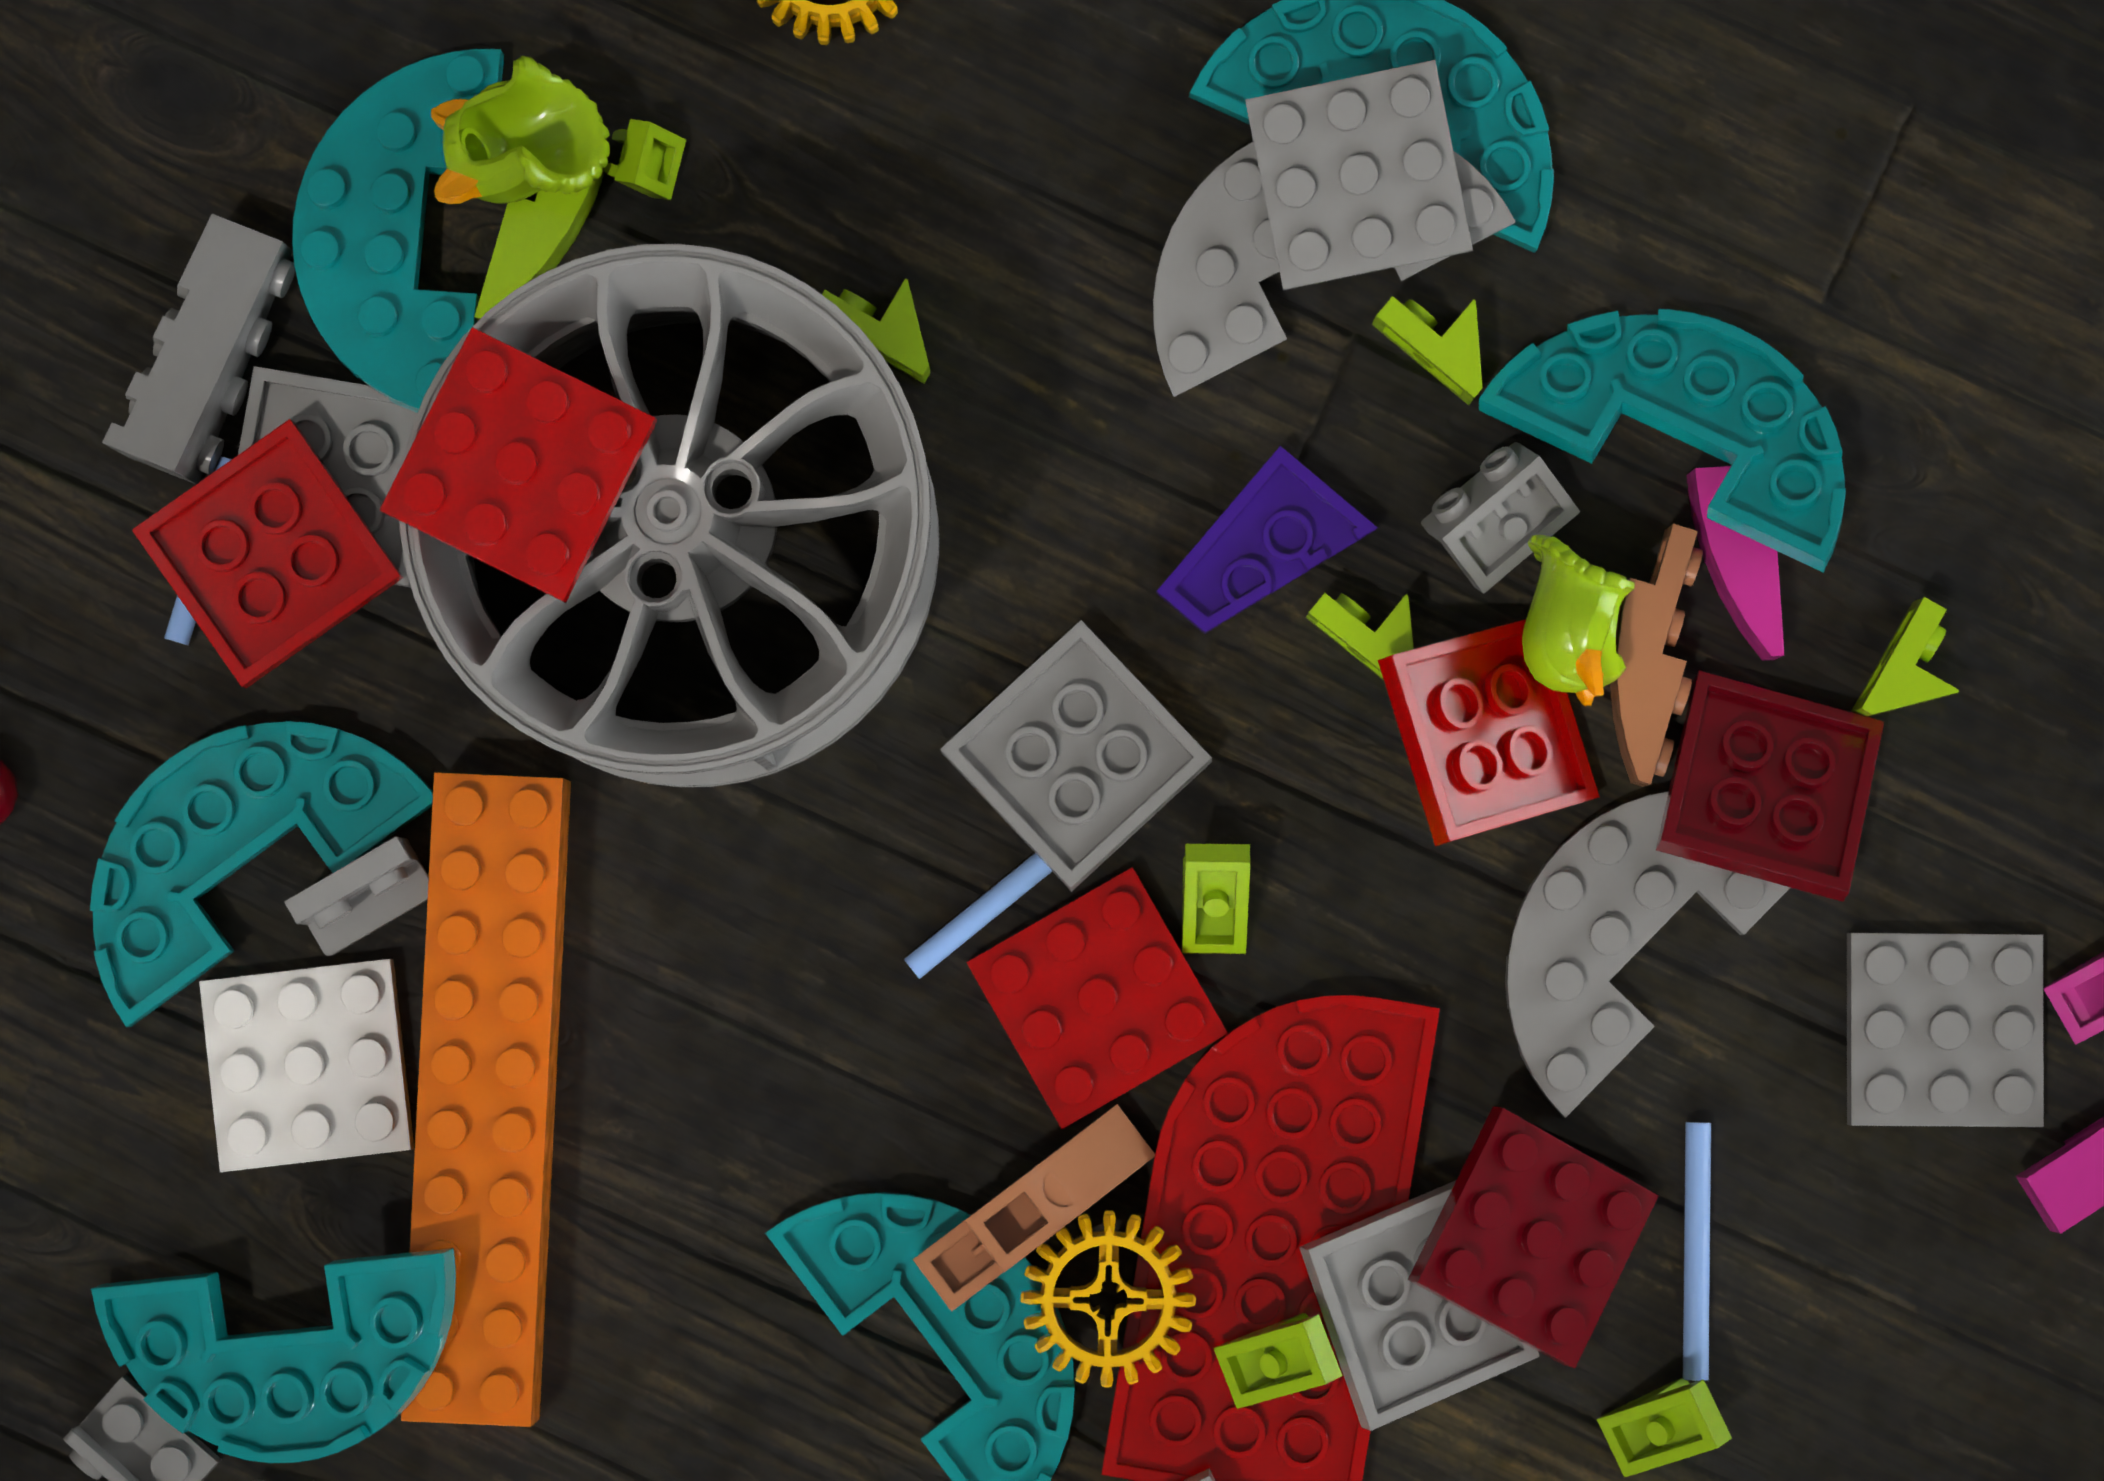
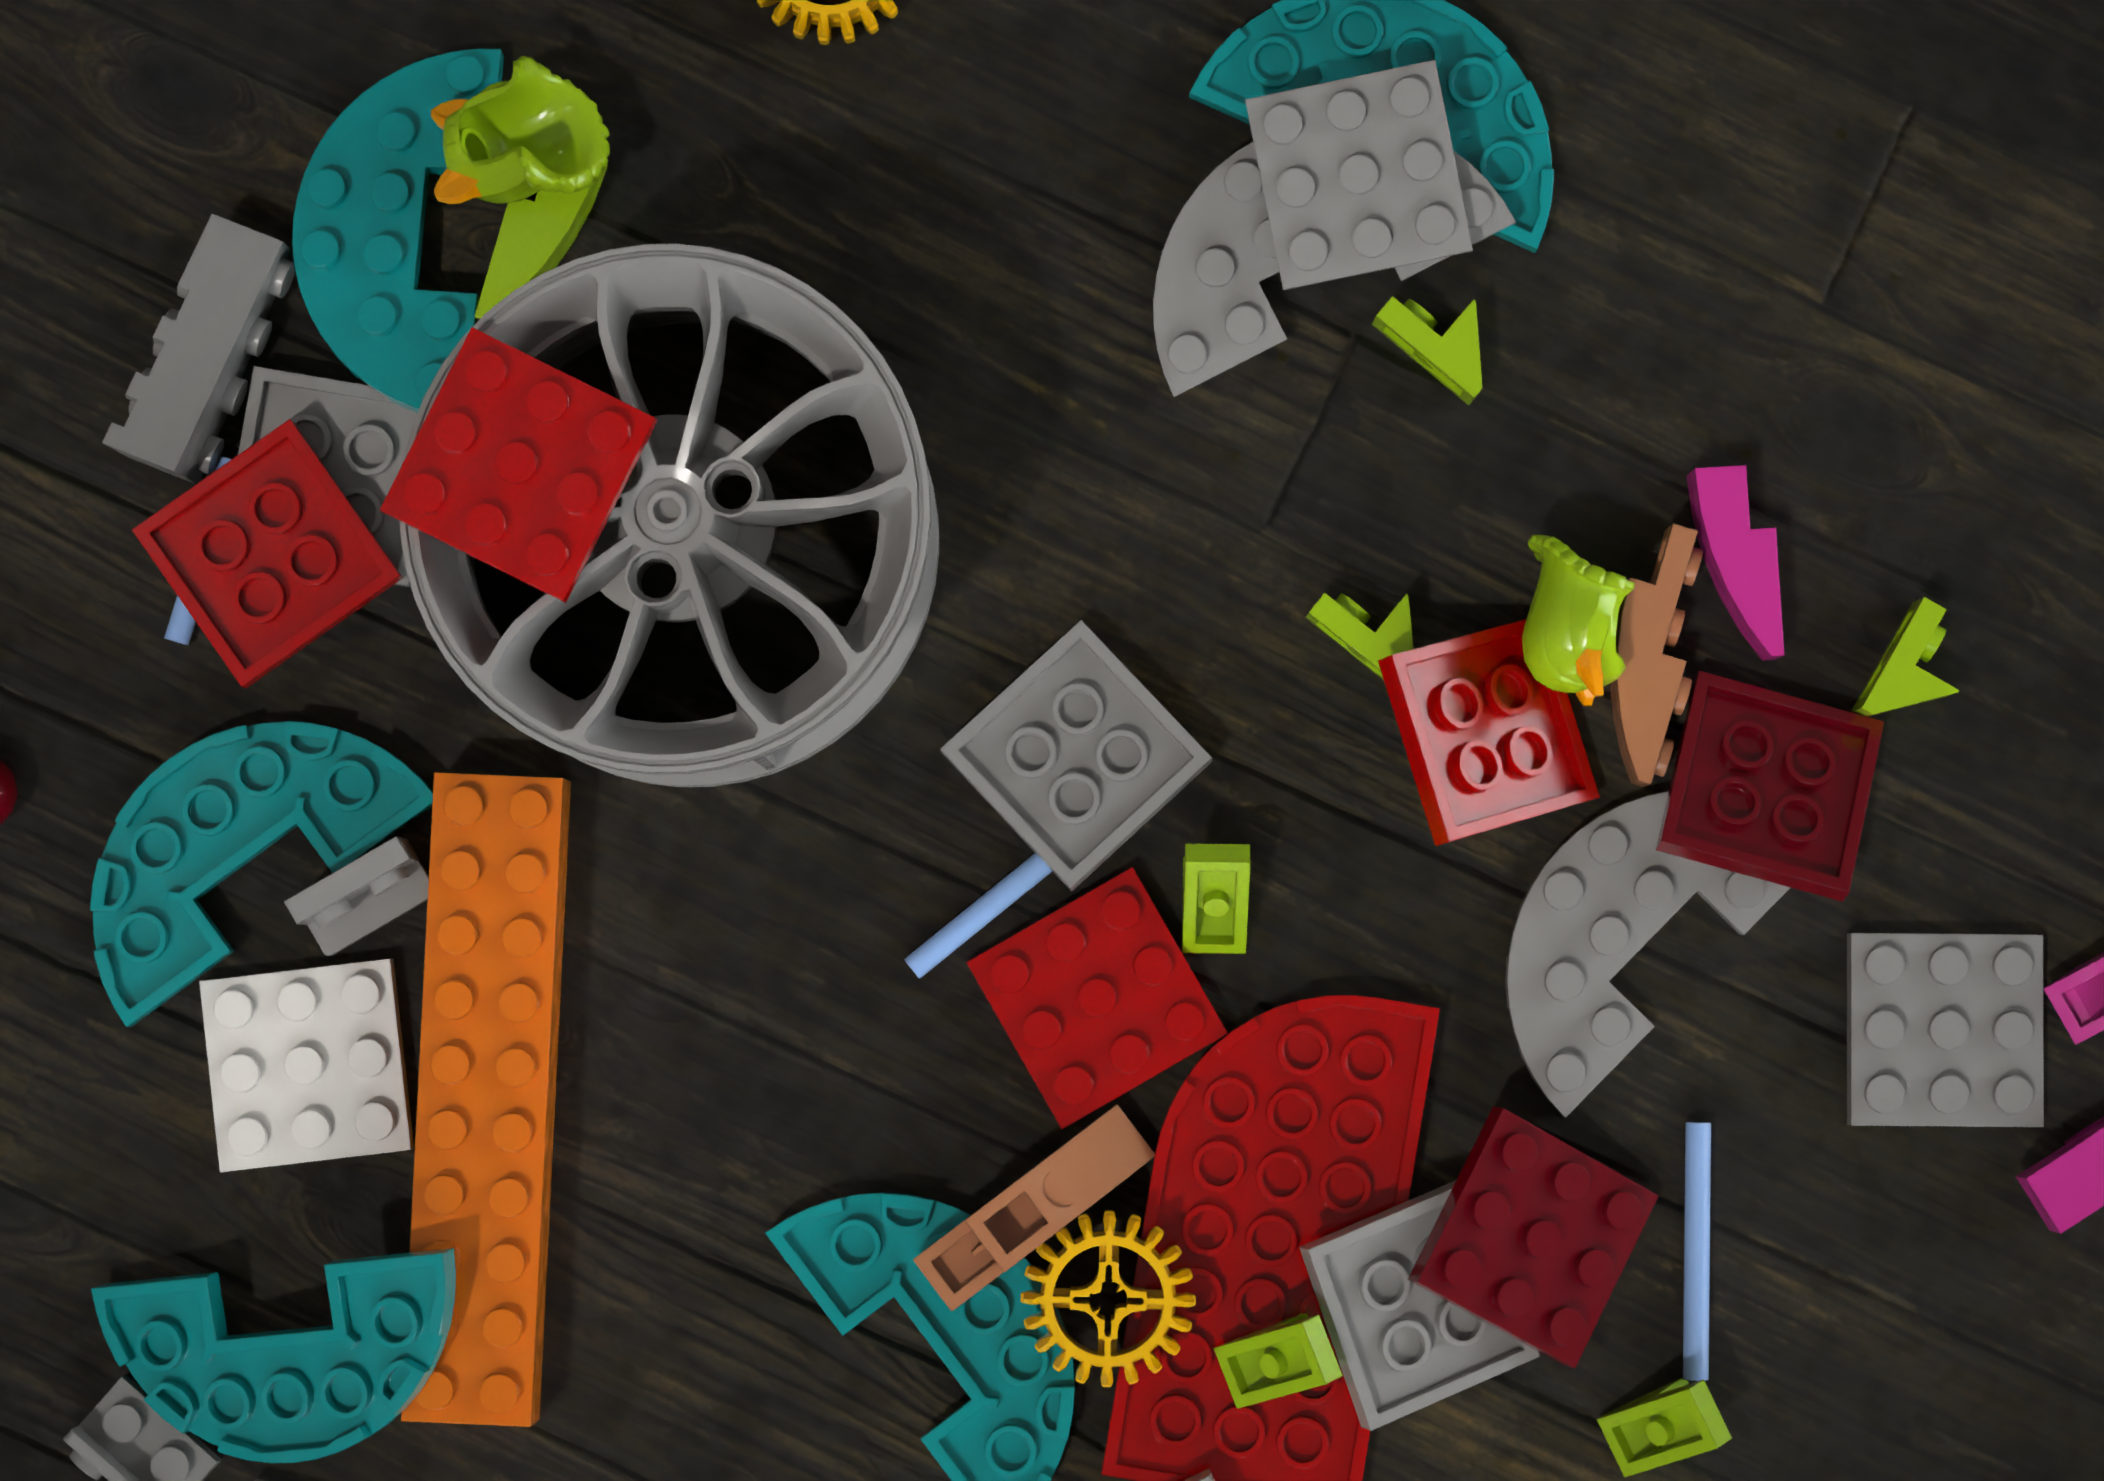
lime tile [604,119,686,200] -> none
lime slope [822,279,931,383] -> none
dark purple wing [1156,446,1378,634] -> none
light grey bracket [1421,442,1580,594] -> none
teal plate [1479,309,1846,573] -> none

